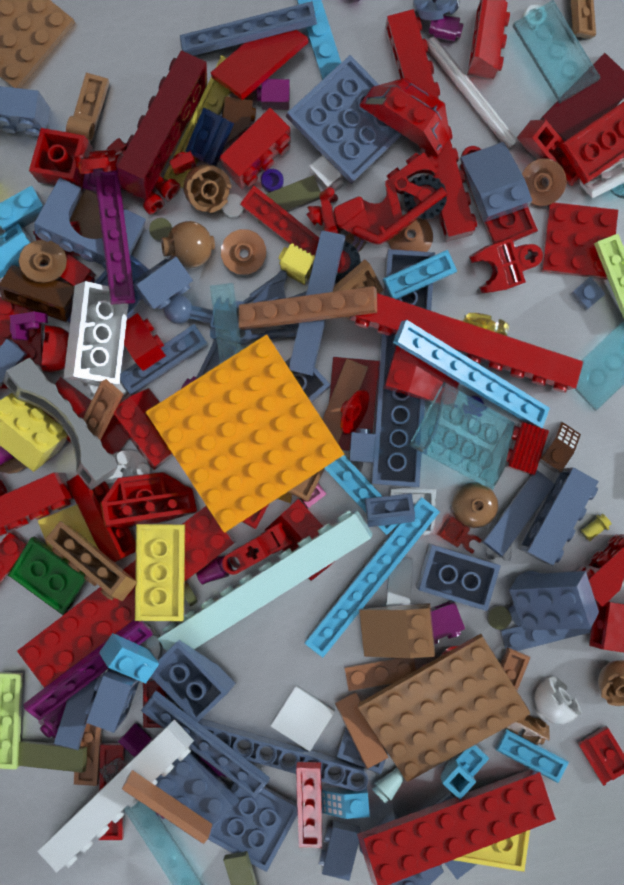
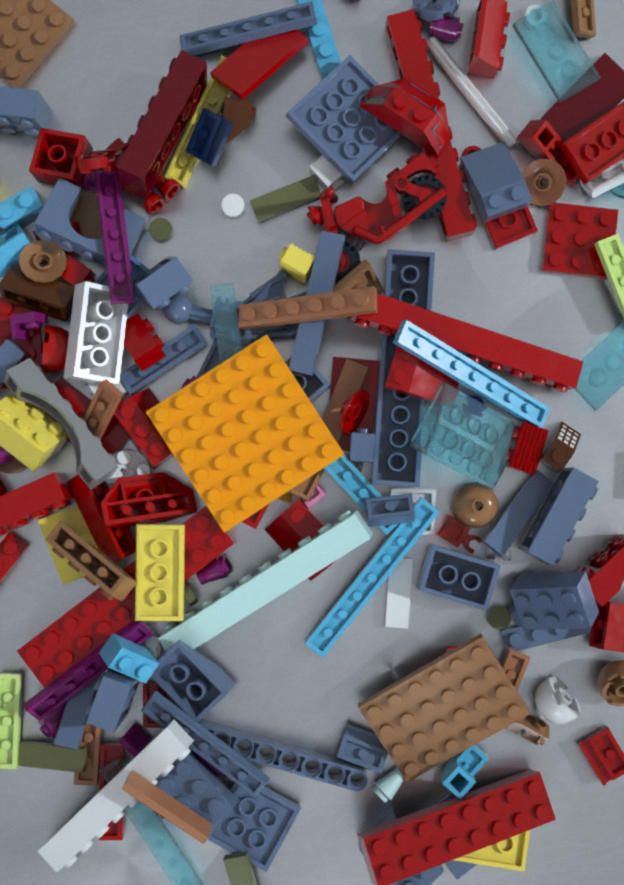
green tile [8,536,87,615] -> none
medium nougat plate [66,73,110,143] -> none
medium nougat brick [161,221,215,268] -> none
red plate [169,151,196,176] -> none
medium nougat cylinder [183,164,231,213] -> none
red brick [220,108,291,190] -> none
nougat dish [221,229,266,275] -> none
red piece [222,522,293,575] -> none
red plate [240,186,320,256] -> none
magenta brick [257,79,290,111] -> none
dark purple tile [261,169,284,193] -> none
white tile [271,685,335,752] -> none
plate [296,762,323,848] -> none
sand blue brick [318,820,361,881] -> none
medium azure slope [322,786,370,819] -> none
nougat tile [335,693,389,769] -> none
nougat plate [344,658,416,691] -> none
medium nougat slope [359,603,435,658] -> none
medium azure tile [382,250,457,299] -> none
nougat dish [388,214,433,252] -> none
magenta brick [431,600,465,645] -> none
clear yellow plate [463,313,510,336] -> none
red piece [469,238,543,293] -> none
medium azure tile [495,728,569,783] -> none
sand blue plate [571,277,605,310] -> none
light yellow pin [580,513,611,542] -> none

